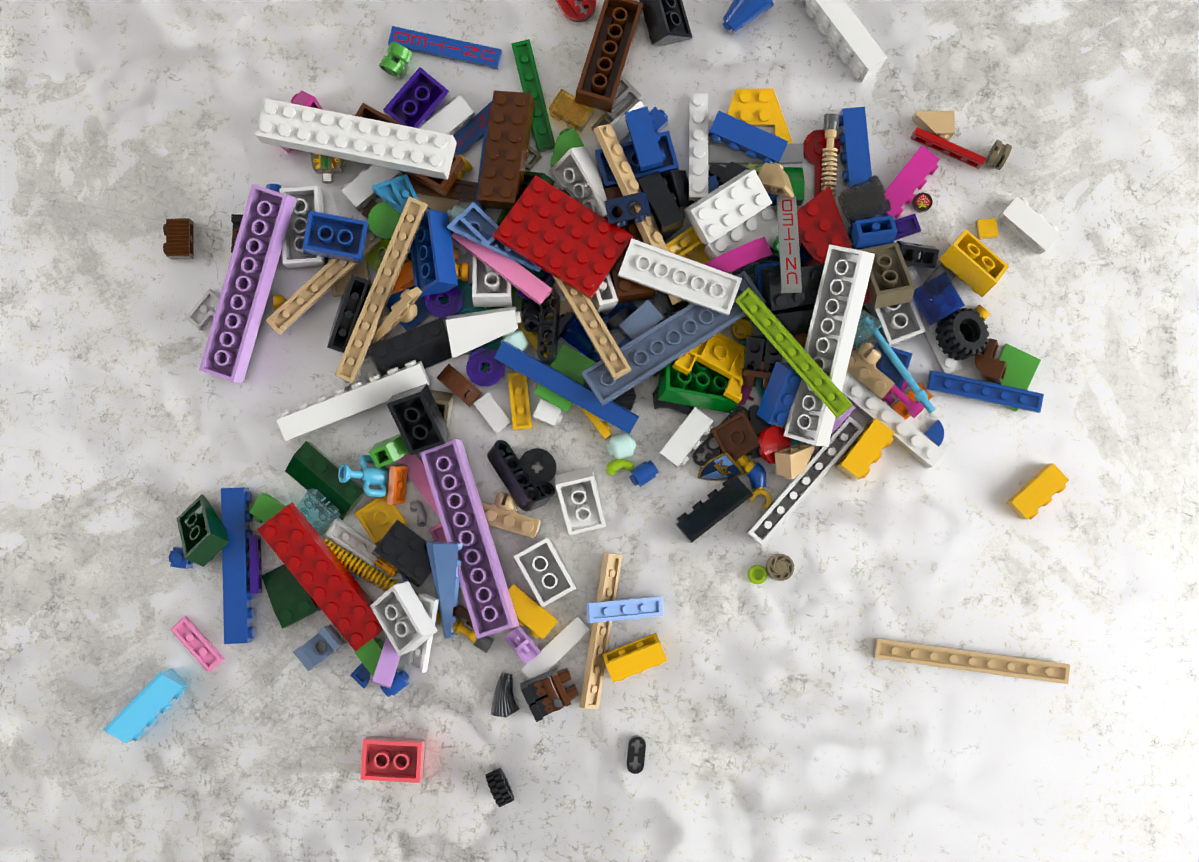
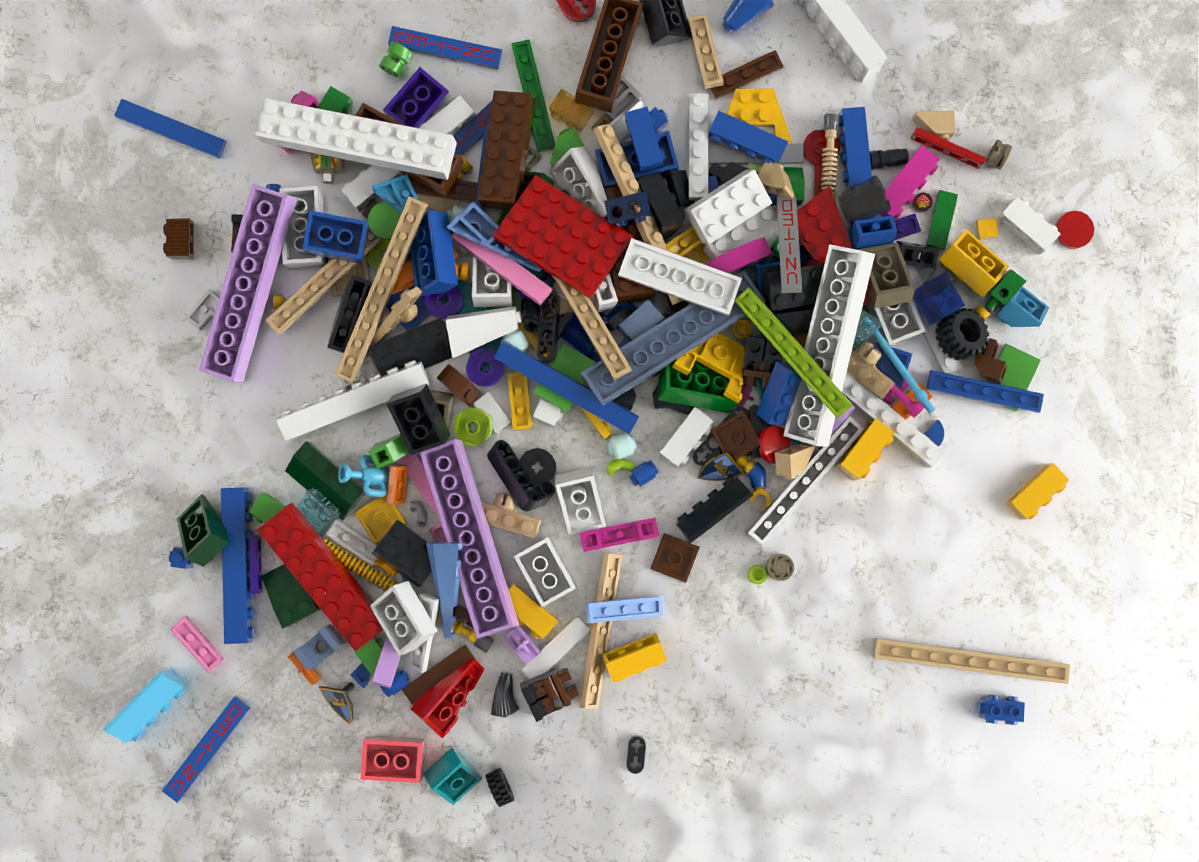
none -> blue tile [114,99,227,159]
none -> blue tile [162,696,250,803]
none -> orange axle [288,651,321,685]
none -> green slope [317,86,353,114]
none -> shield [319,682,355,724]
none -> reddish brown tile [402,644,476,705]
none -> red wedge [410,658,484,739]
none -> teal slope [423,748,482,805]
none -> lime plate [453,407,493,446]
none -> dark pink slope [580,518,659,552]
none -> reddish brown tile [650,533,700,583]
none -> tan plate [688,14,724,89]
none -> reddish brown tile [710,50,784,100]
none -> black axle [869,148,909,170]
none -> green tile [926,190,958,250]
none -> blue brick [977,695,1025,725]
none -> green torso [984,269,1026,313]
none -> dark azure slope [997,286,1049,327]
none -> red tile [1055,211,1095,249]

